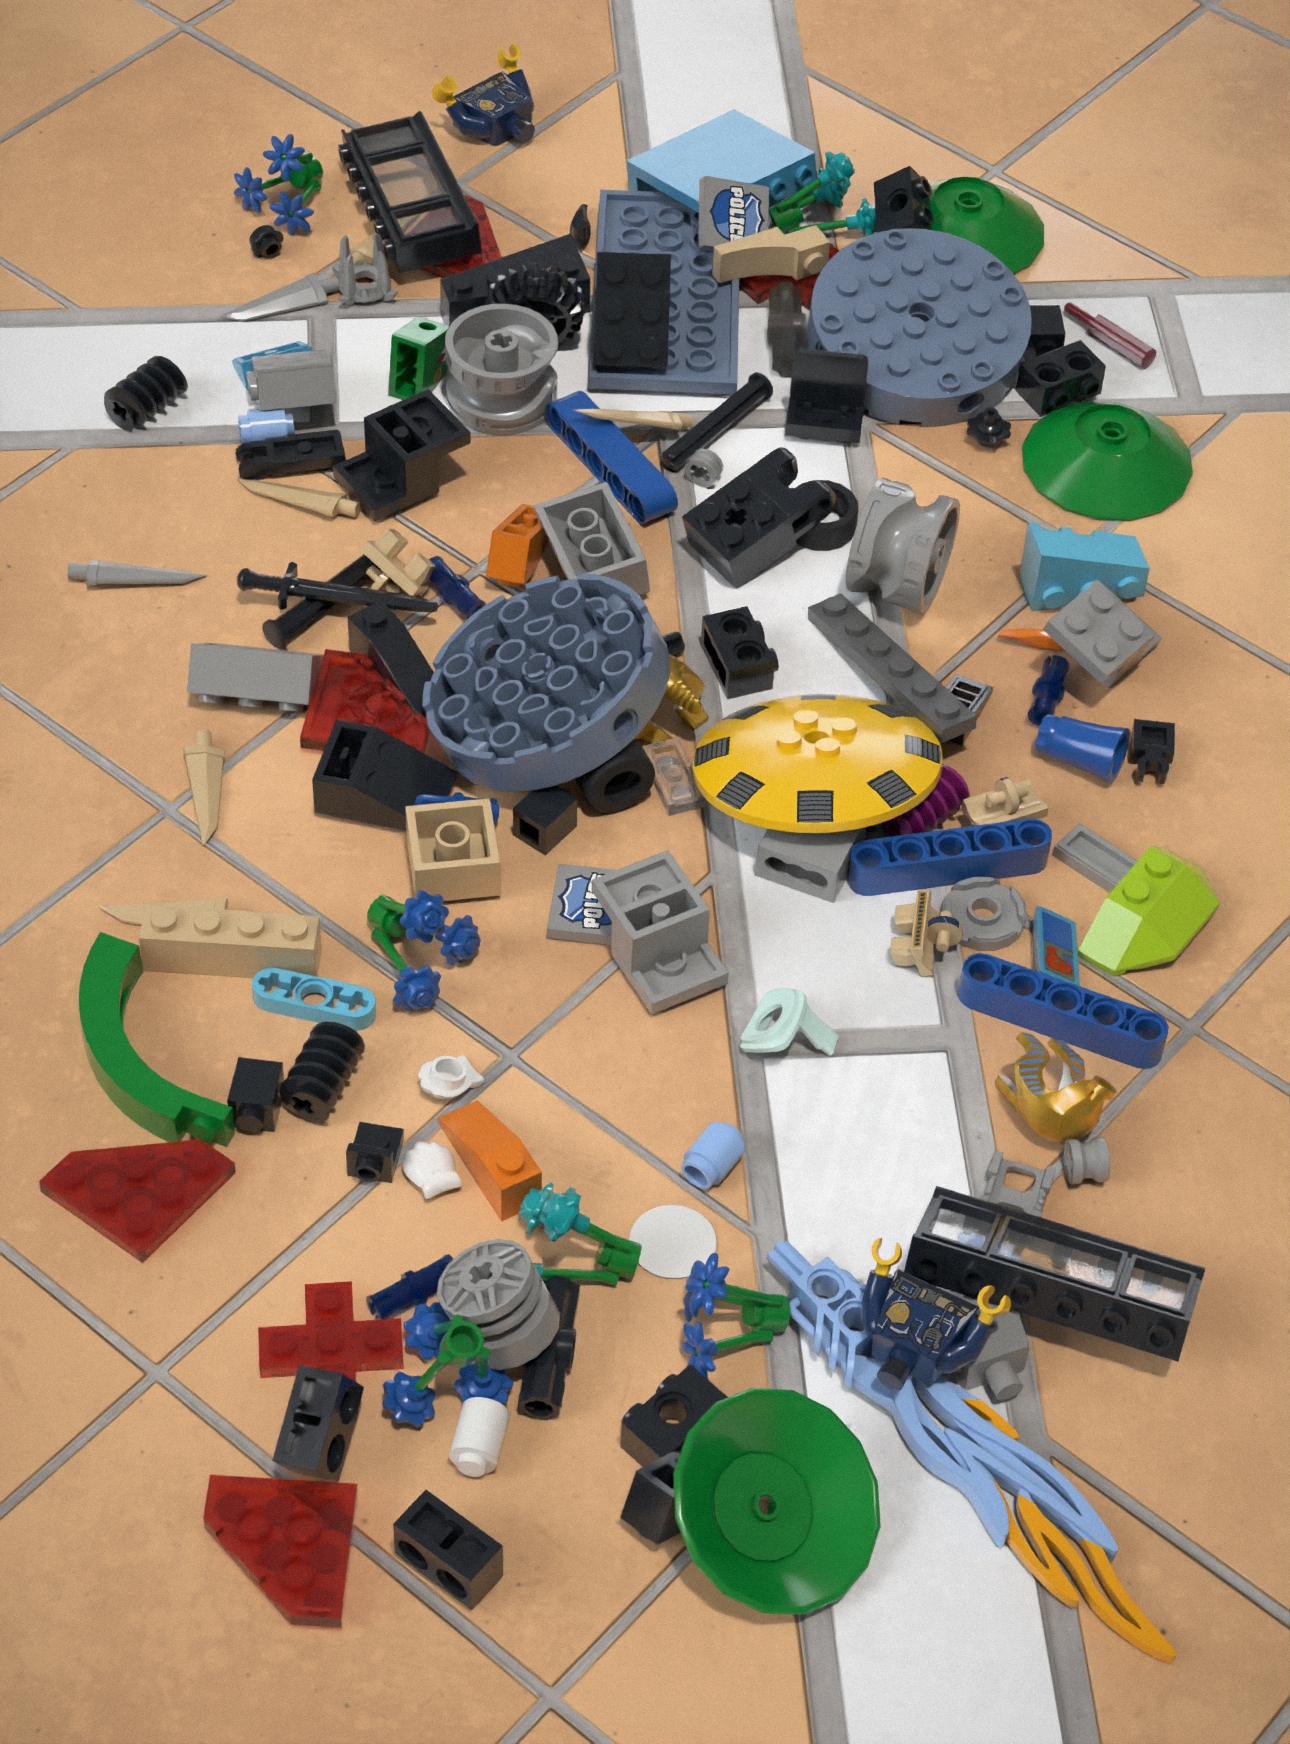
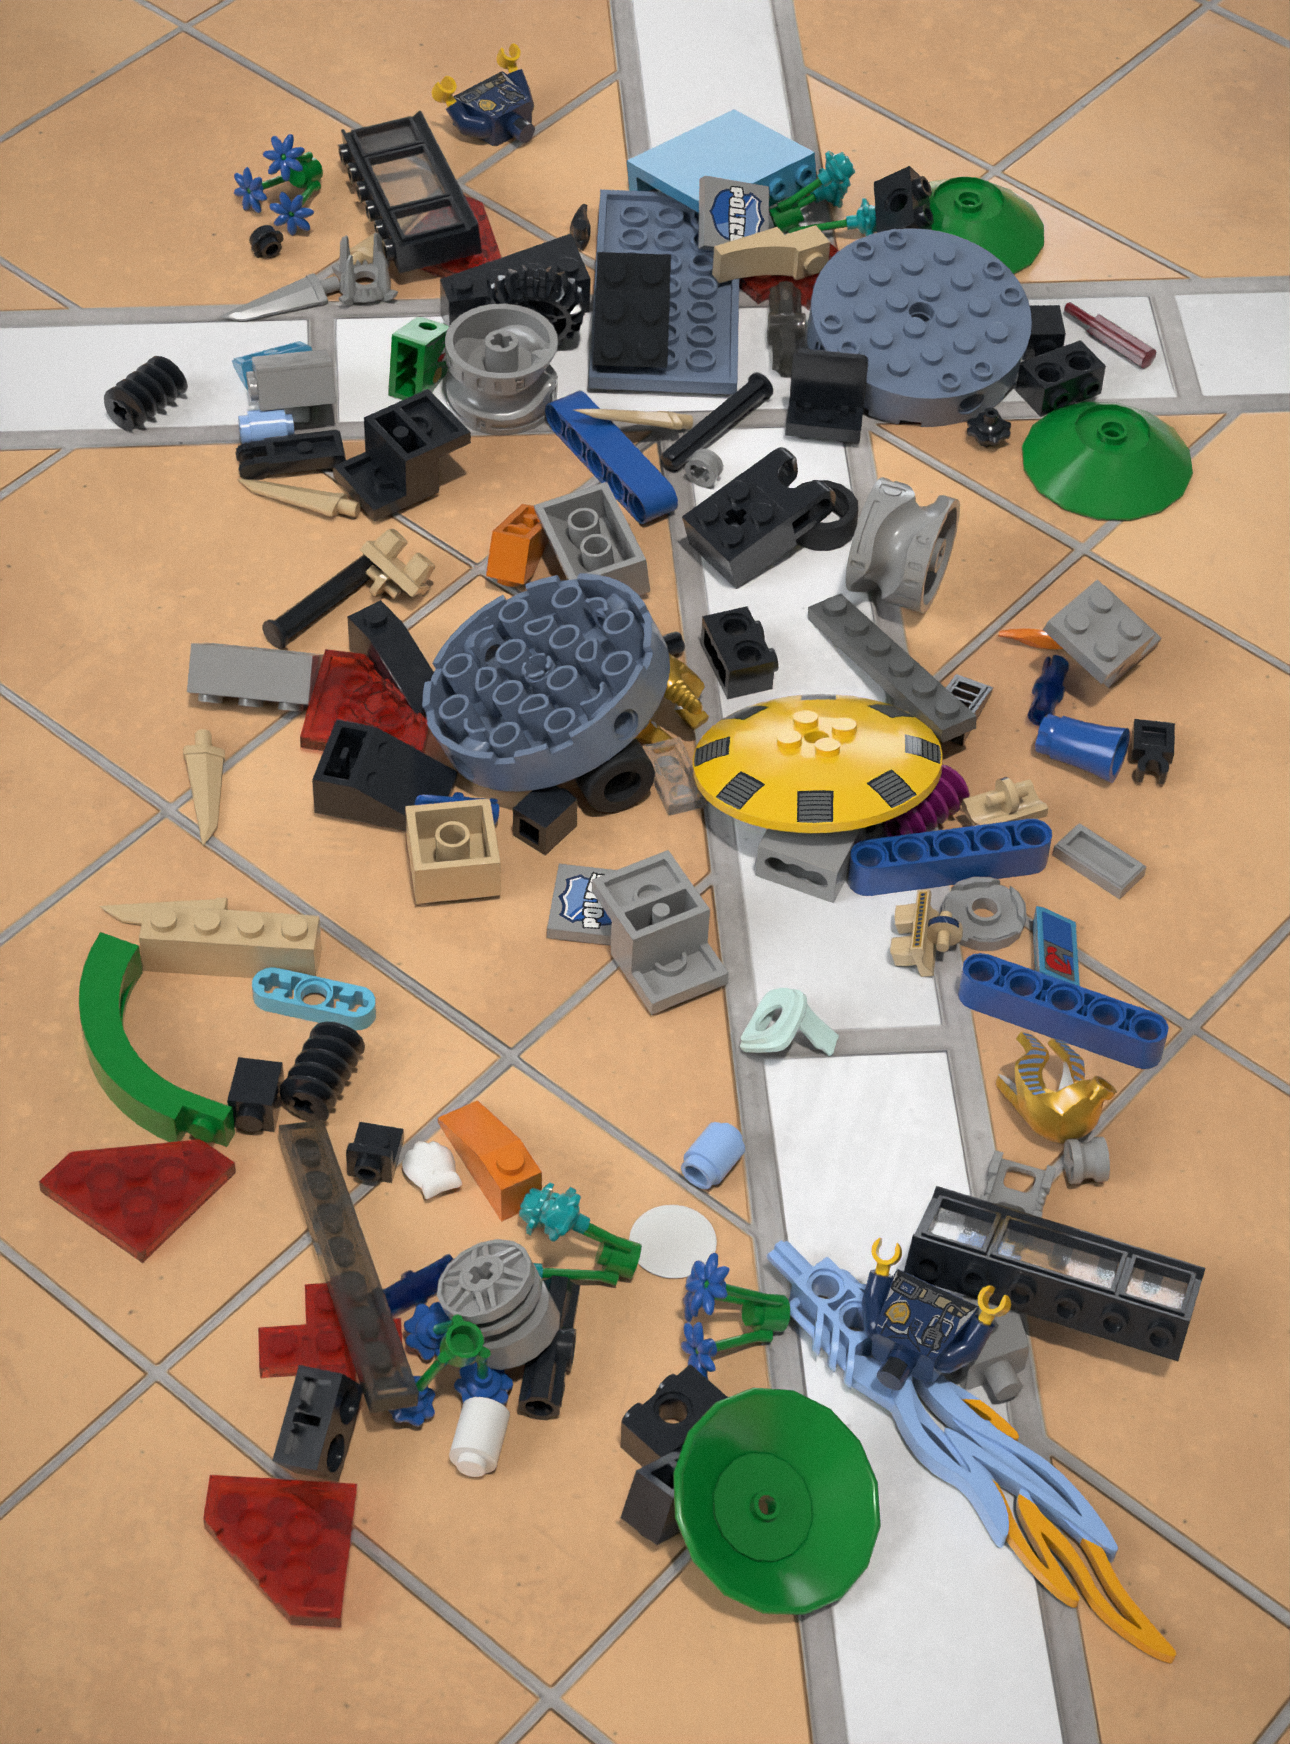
light grey bar [68,559,207,585] -> none
black sword [237,562,438,612] -> none
blue plant [367,890,481,1011] -> none
black brick [393,1490,503,1610] -> none
white animal [418,1055,484,1100] -> none
clear blue pin [429,556,486,620] -> none
medium azure wedge [1019,522,1150,611] -> none
lime wedge [1078,846,1220,977] -> none
none -> clear smoke plate [278,1120,419,1413]

